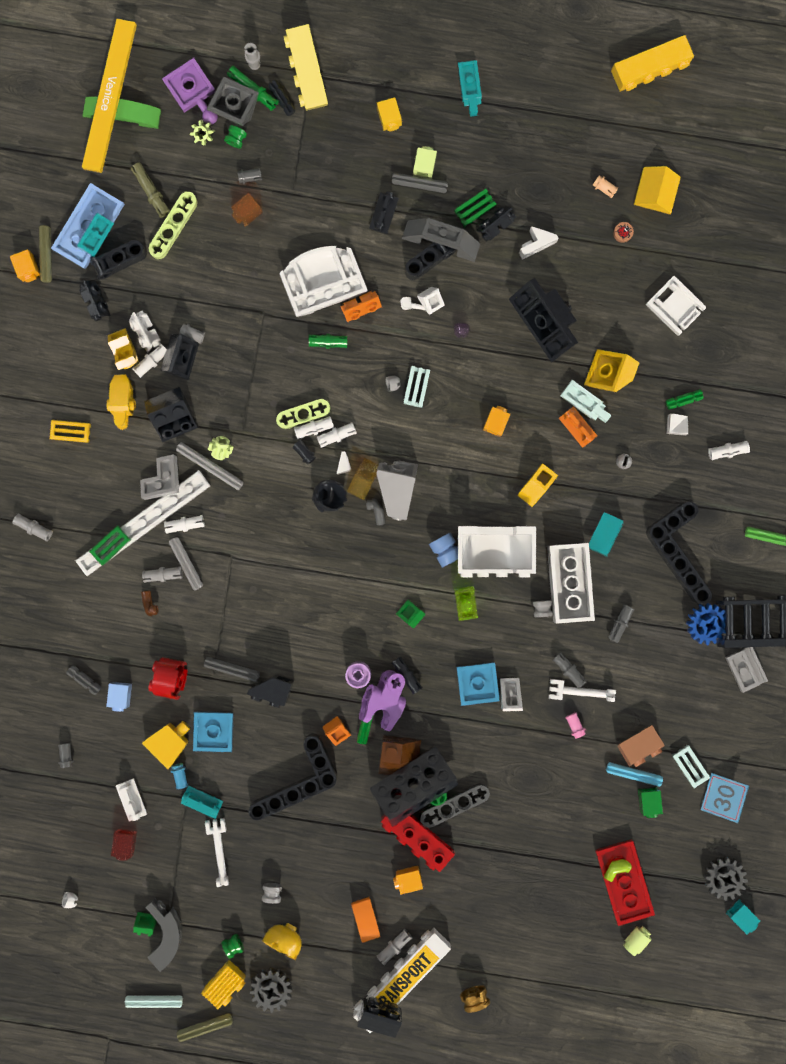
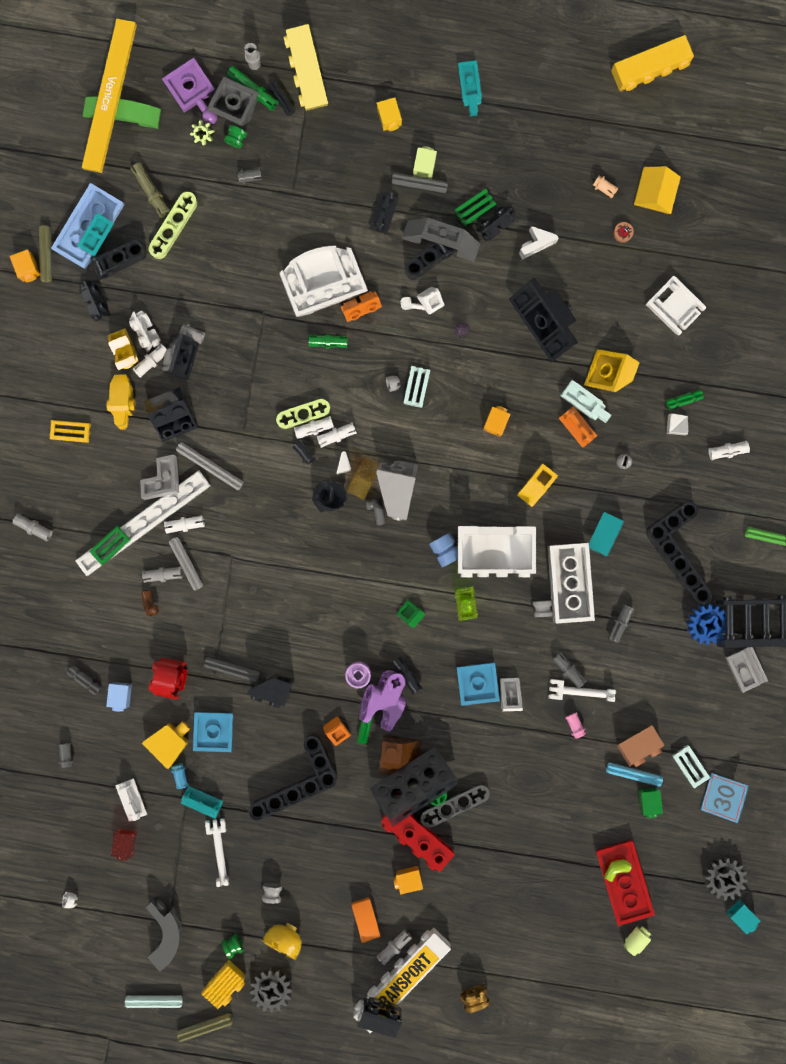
green tile [133,912,157,937] -> none
yellowish green gear [208,436,233,460] -> none
clear orange brick [231,193,263,227] -> none

